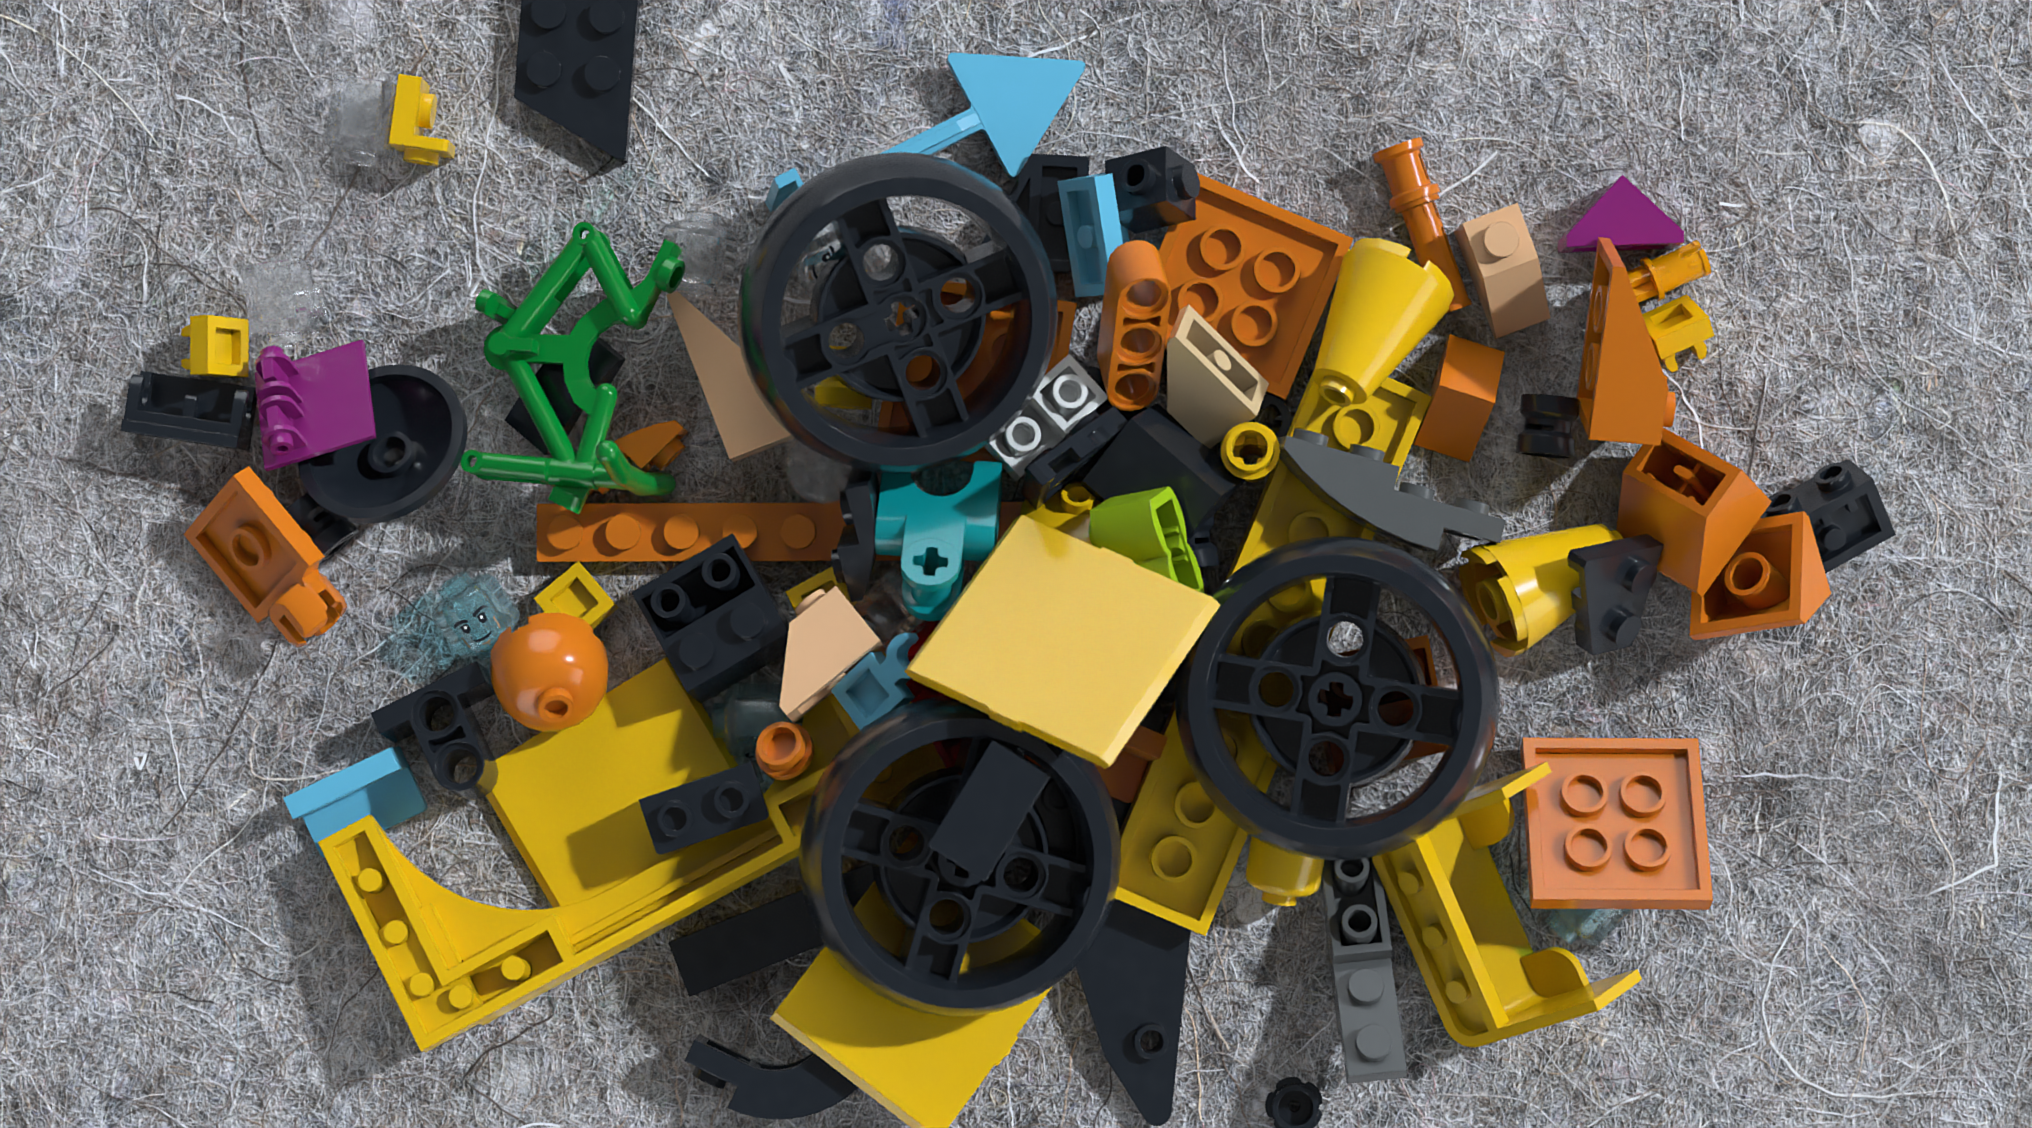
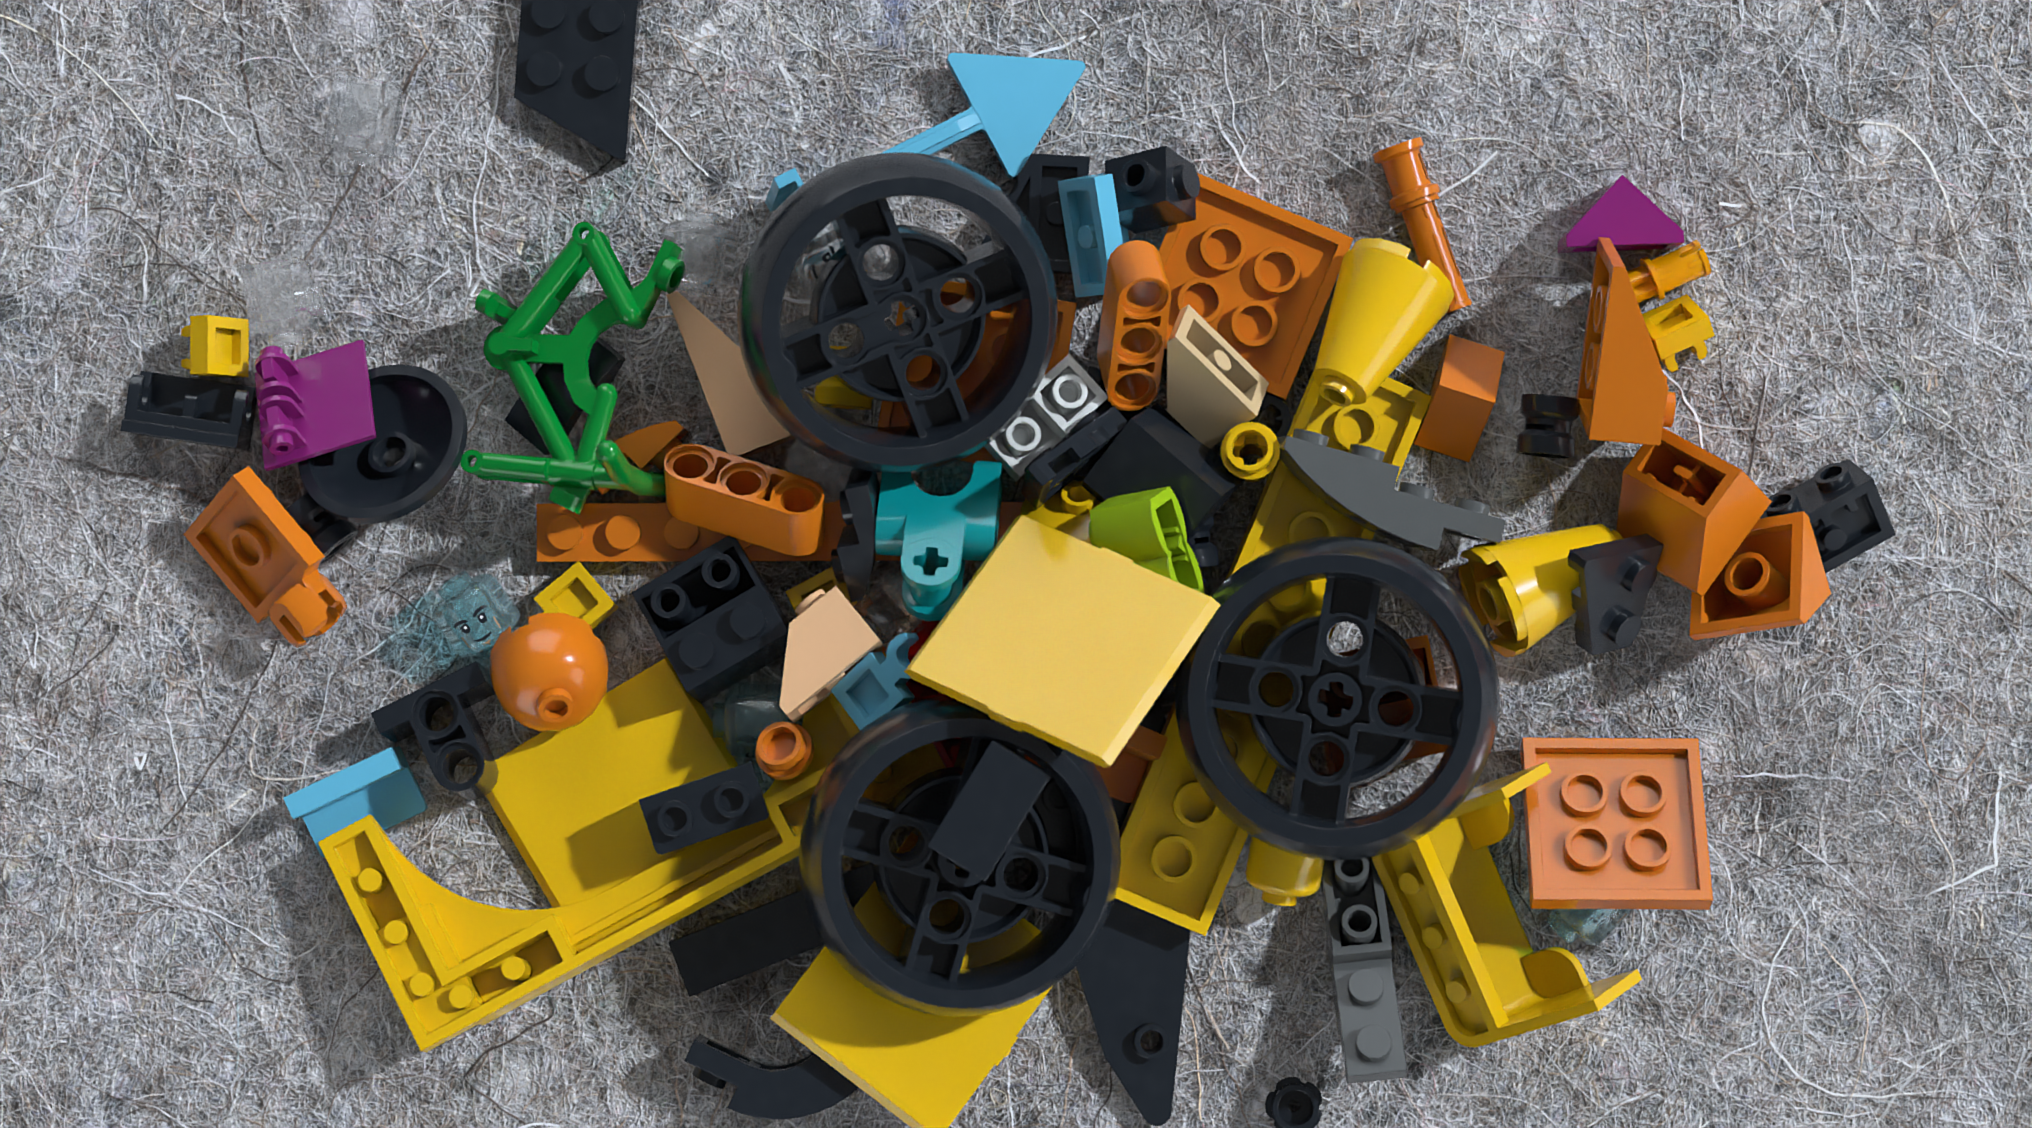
yellow bracket [389,74,456,166] -> none
light nougat slope [1454,203,1551,339] -> none
none -> orange beam [663,443,825,556]

